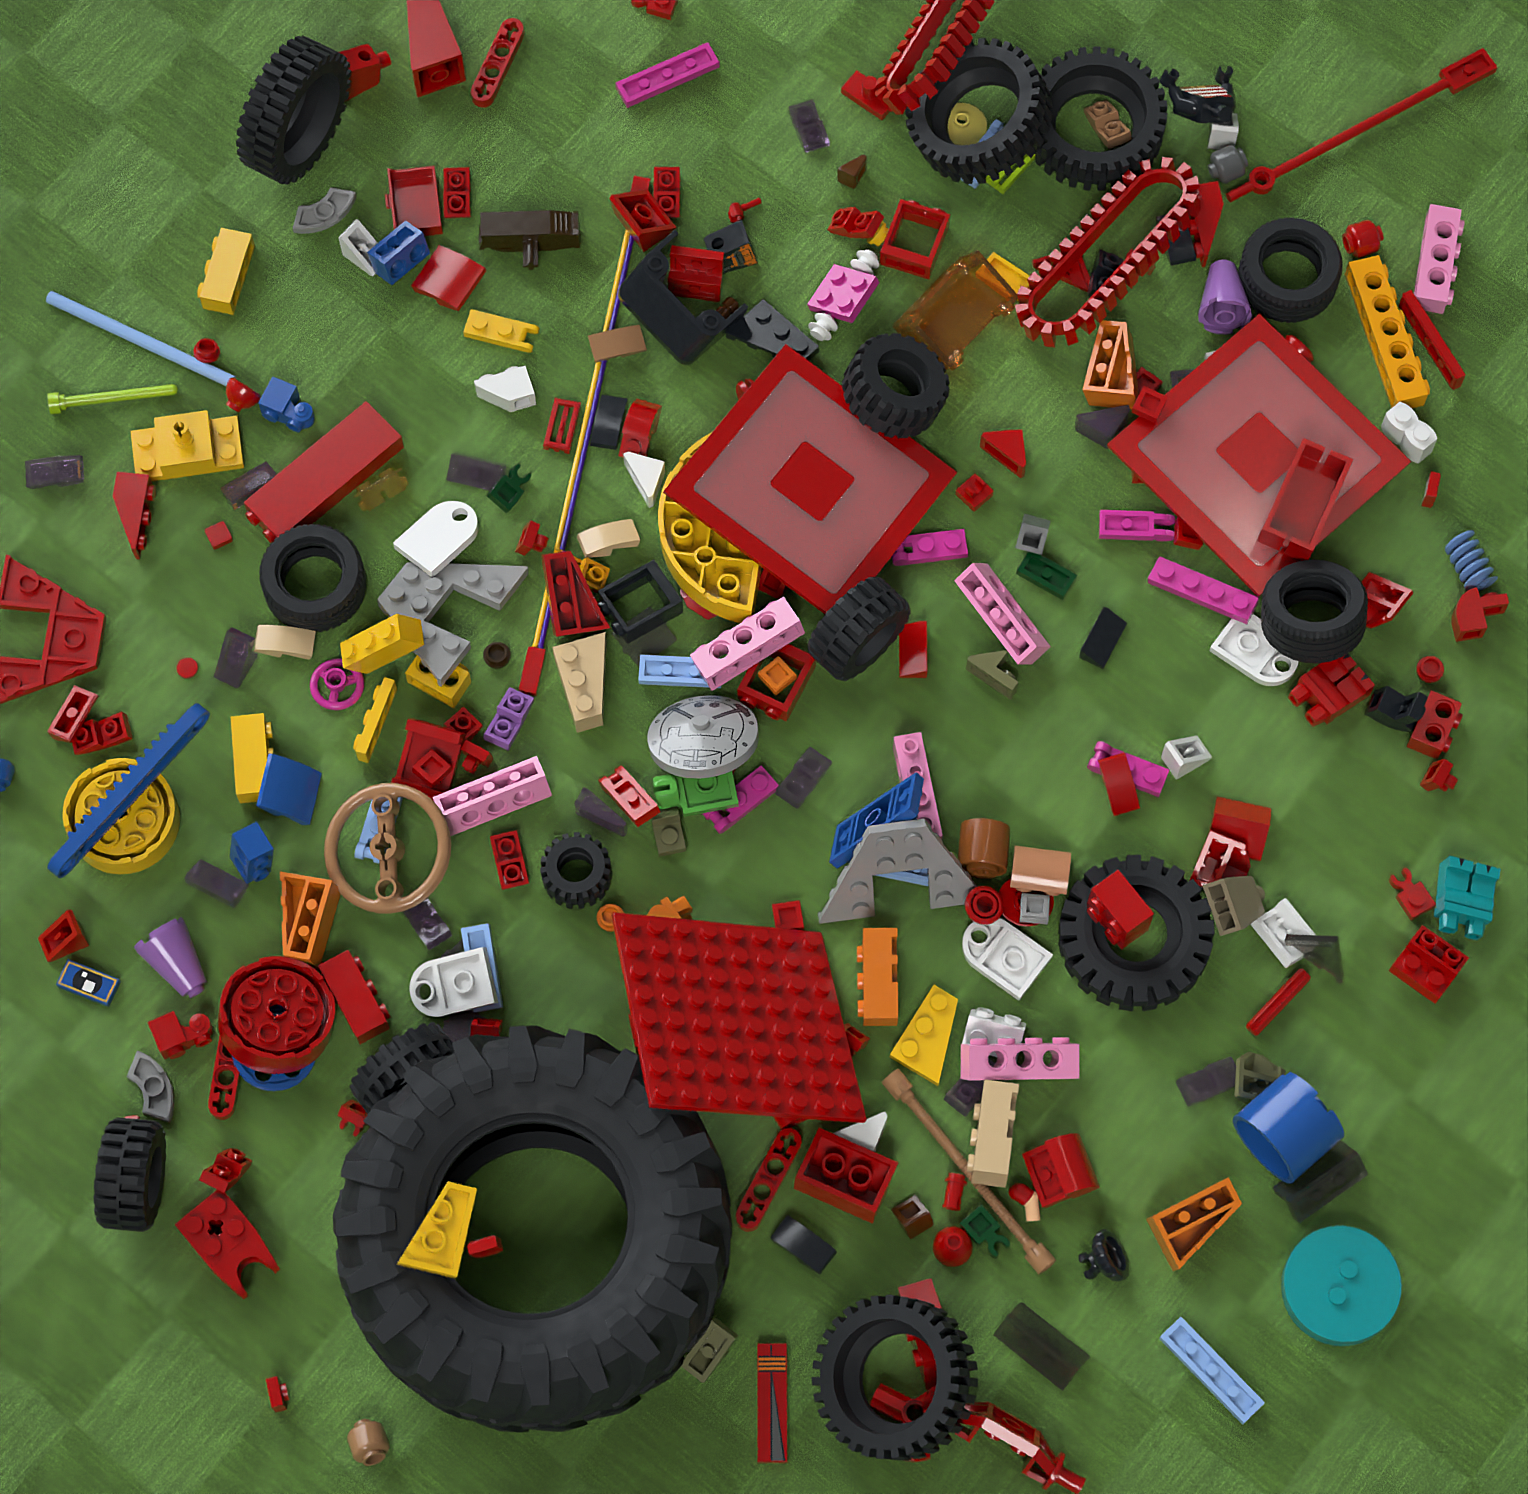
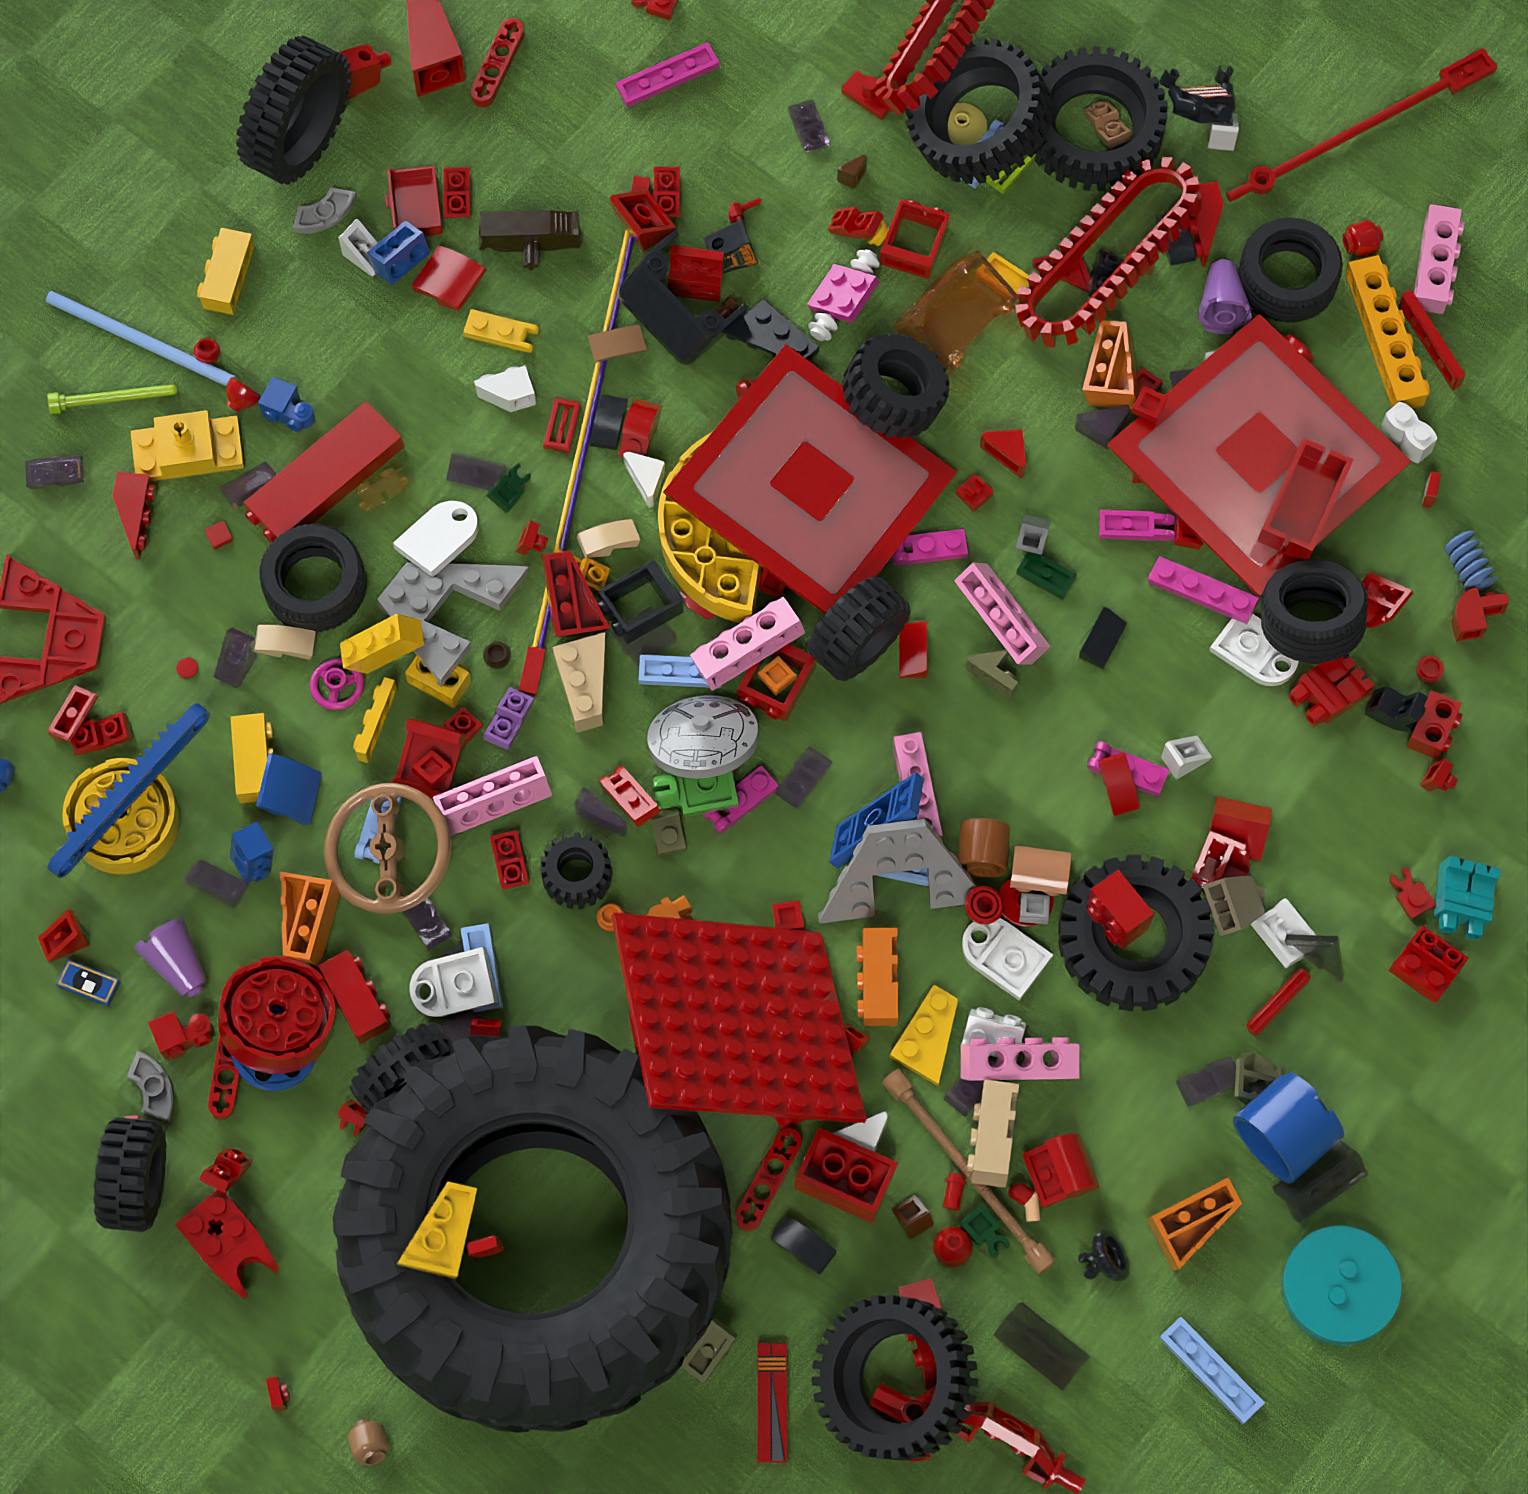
red tile [461,740,494,775] -> none
dark grey head [1207,145,1248,184] -> none

